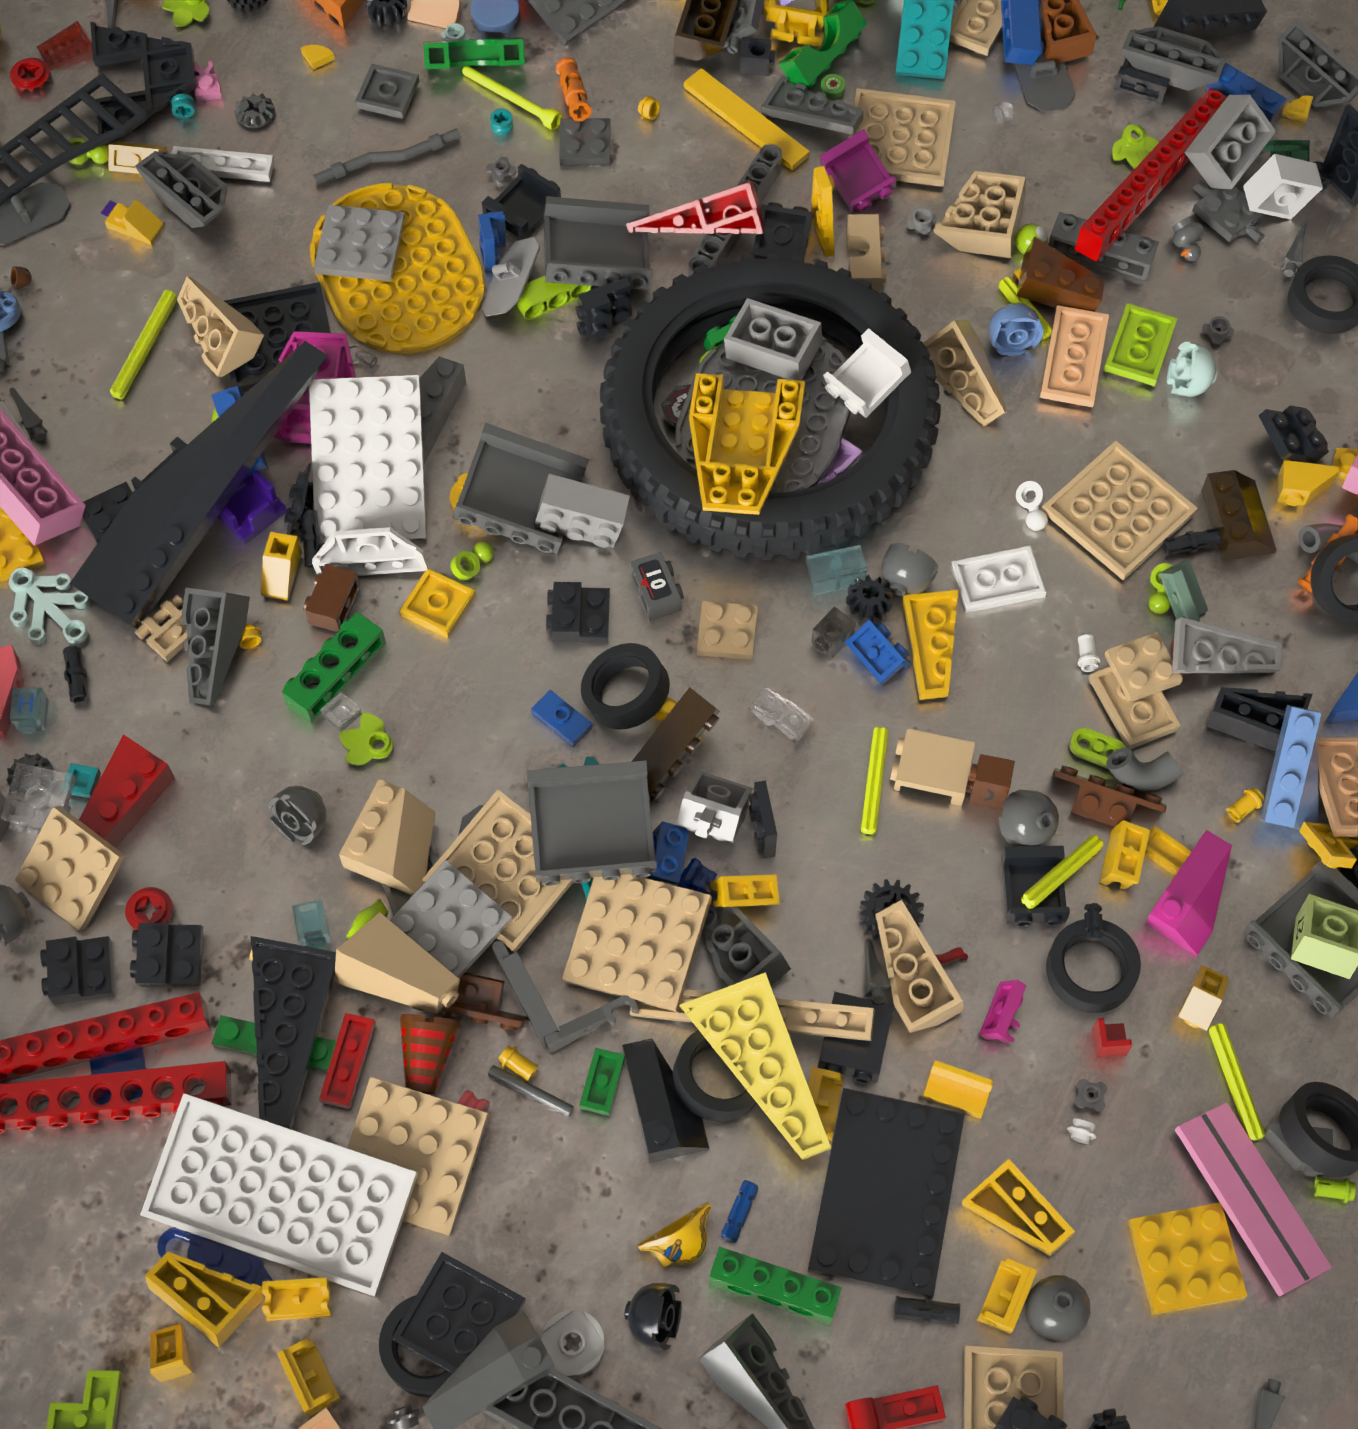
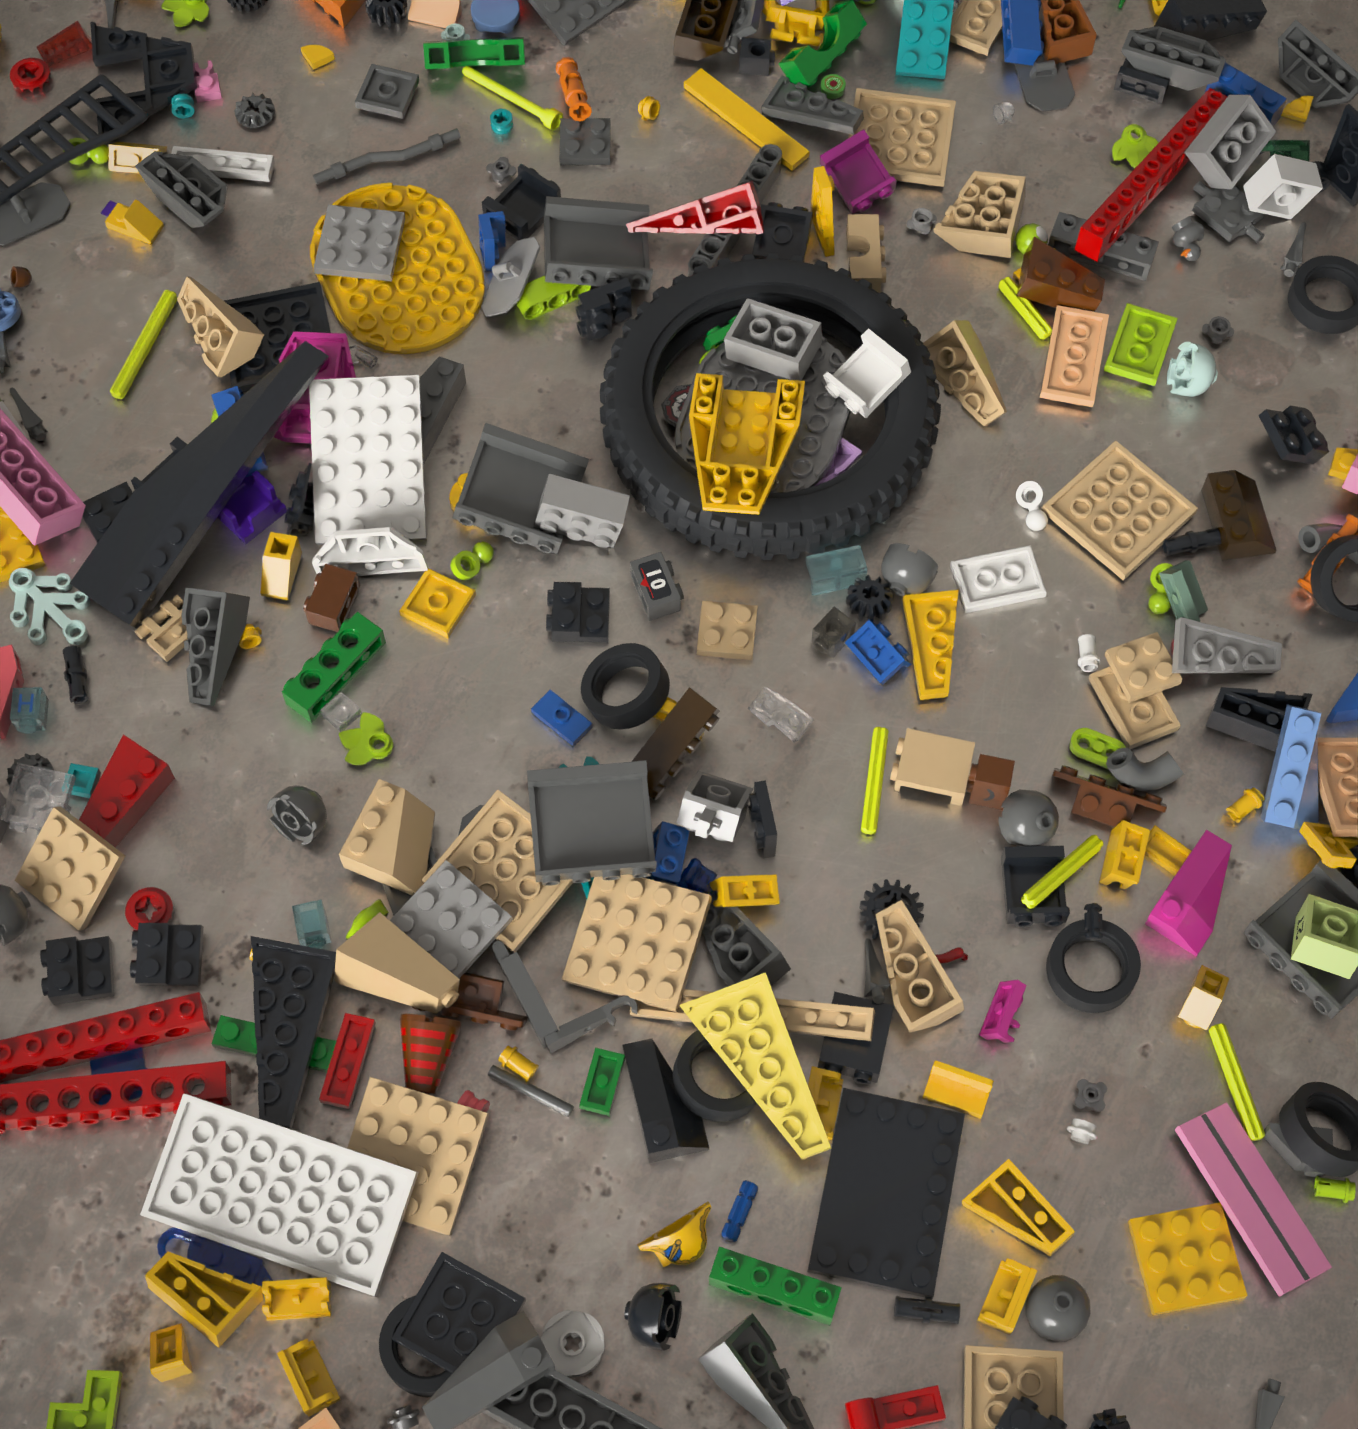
black pin [300,510,322,568] -> none
medium blue cylinder [989,303,1044,356] -> none
red panel [1092,1018,1132,1058] -> none
yellow slope [1277,460,1339,506] -> none

